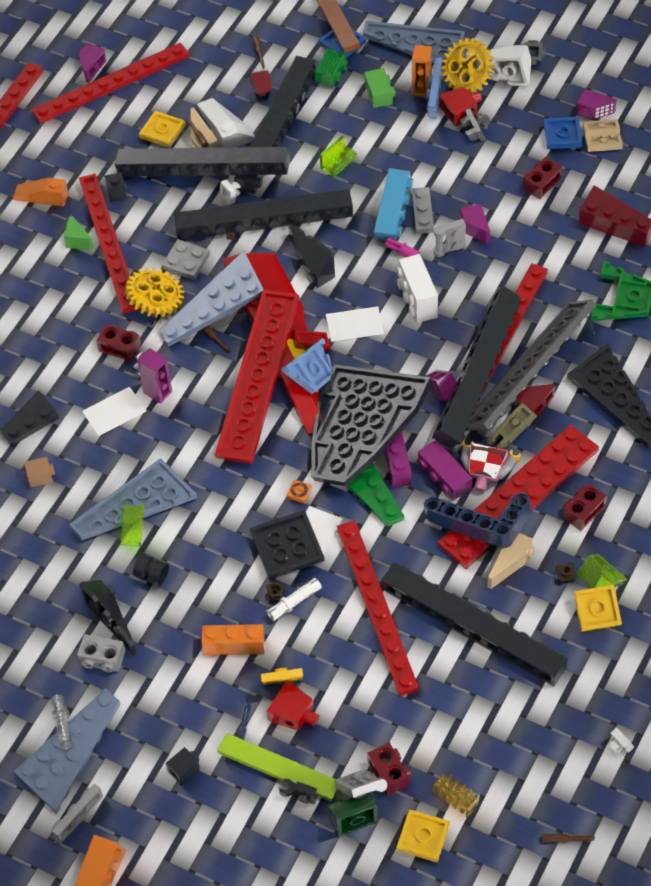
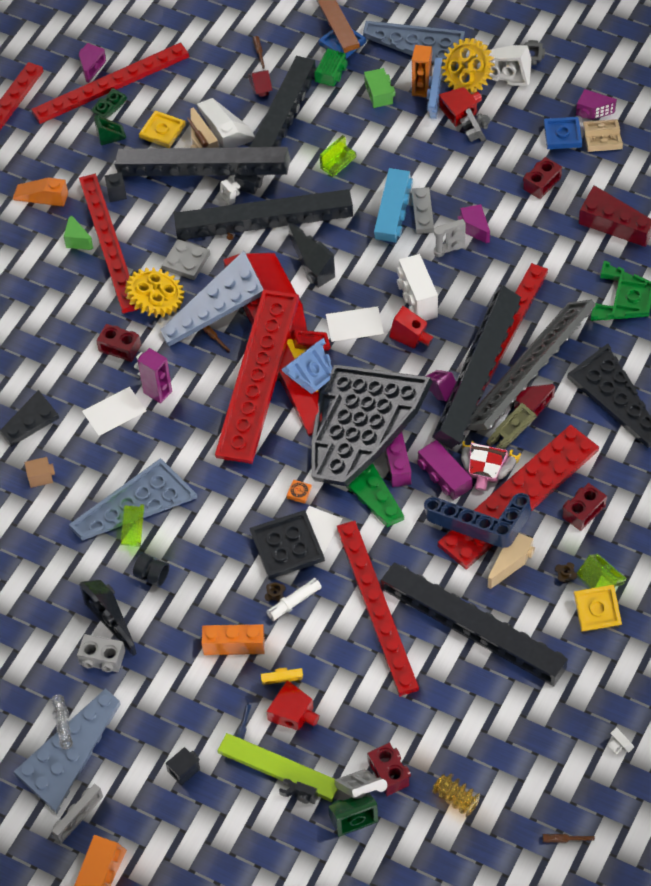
dark pink axle [385,238,421,257] -> none
yellow plate [396,809,450,863] -> none
none -> dark green slope [91,88,127,119]
none -> dark green slope [94,115,126,146]
none -> red torso [389,306,434,348]

